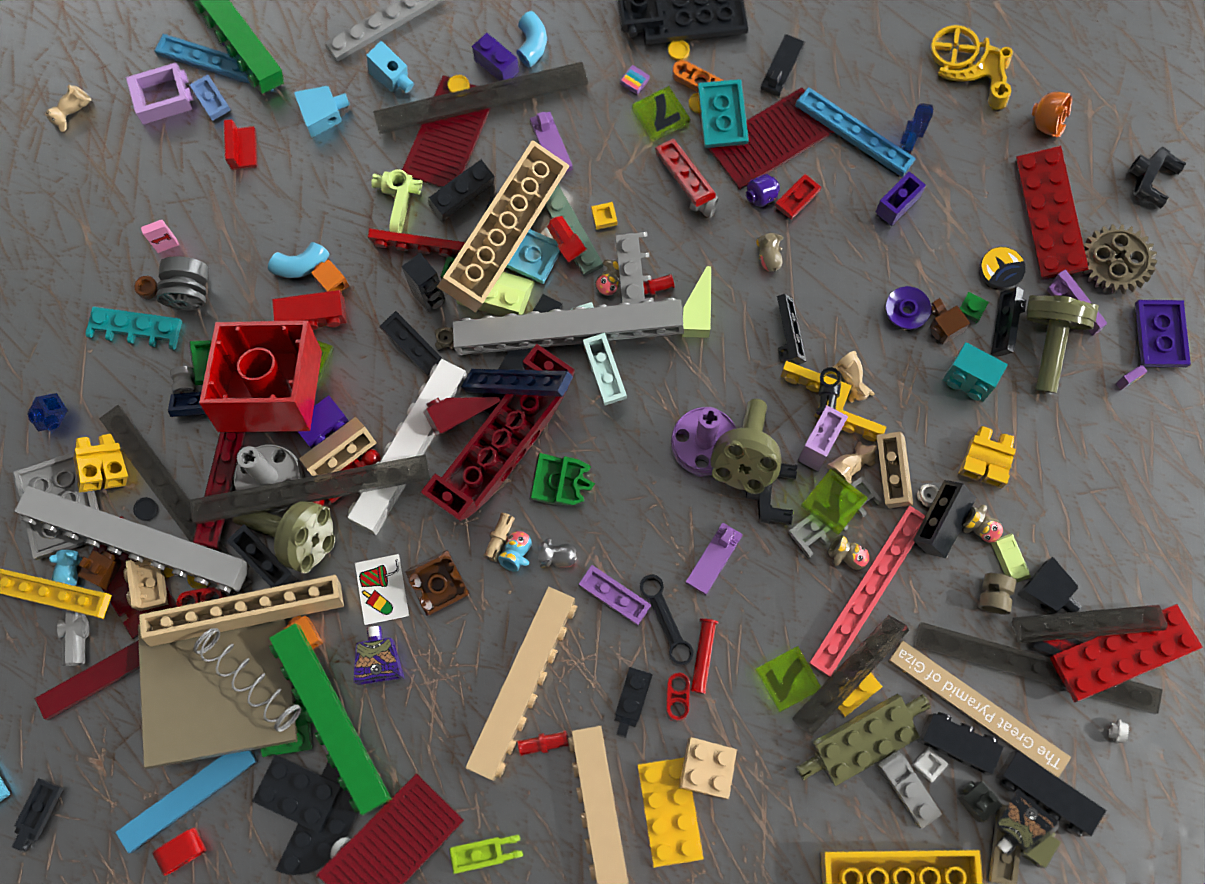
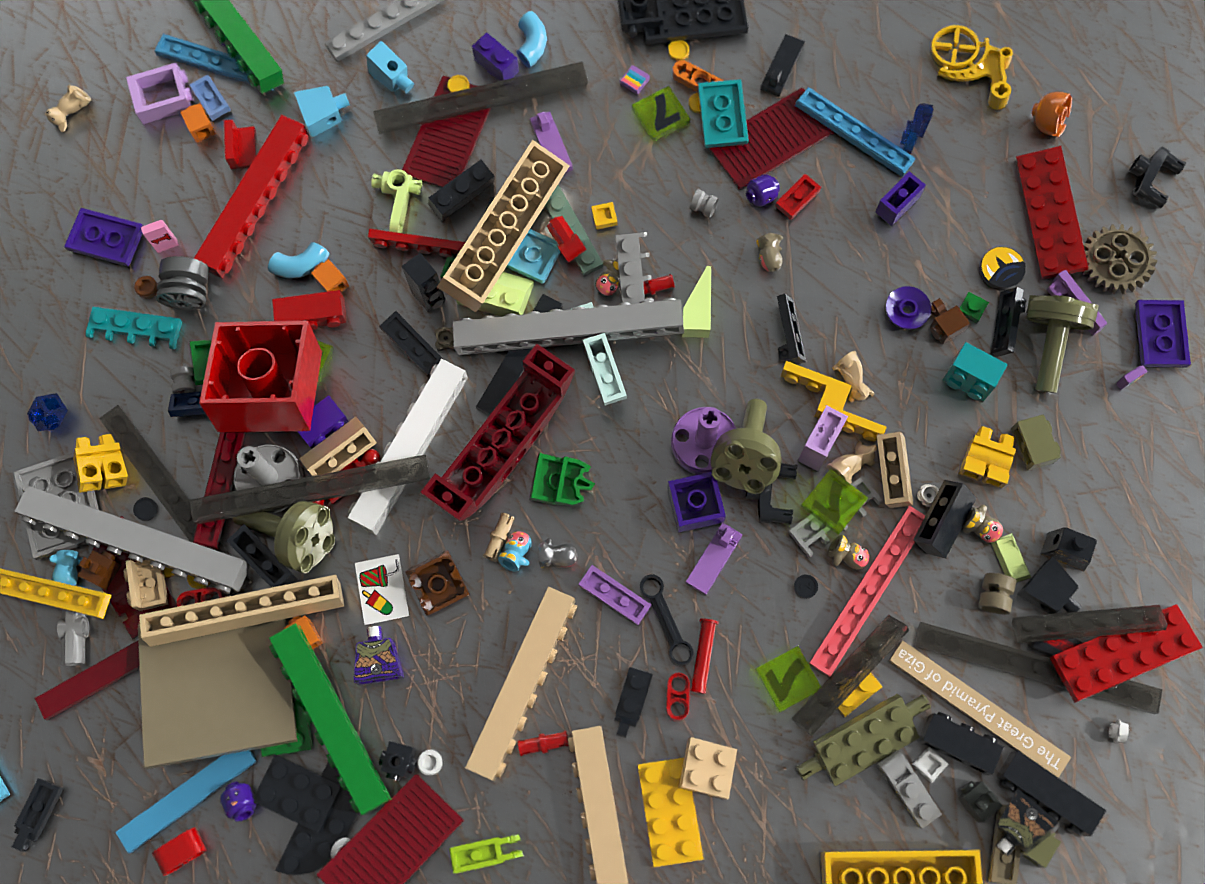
light grey piece [193,628,301,732] -> none
dark red slope [423,397,501,437] -> none
dark blue plate [461,369,573,397] -> none
red tile [655,139,716,207] -> none
black connector [816,367,841,416] -> none
none -> dark purple plate [64,208,143,267]
none -> orange brick [180,103,216,143]
none -> red brick [194,115,309,279]
none -> dark purple head [220,782,257,822]
none -> black brick [379,741,417,781]
none -> white tile [417,750,443,776]
none -> dark purple brick [667,472,726,533]
none -> black piece [794,574,818,599]
none -> olive brick [1011,414,1061,471]
none -> black torso [1041,527,1097,571]

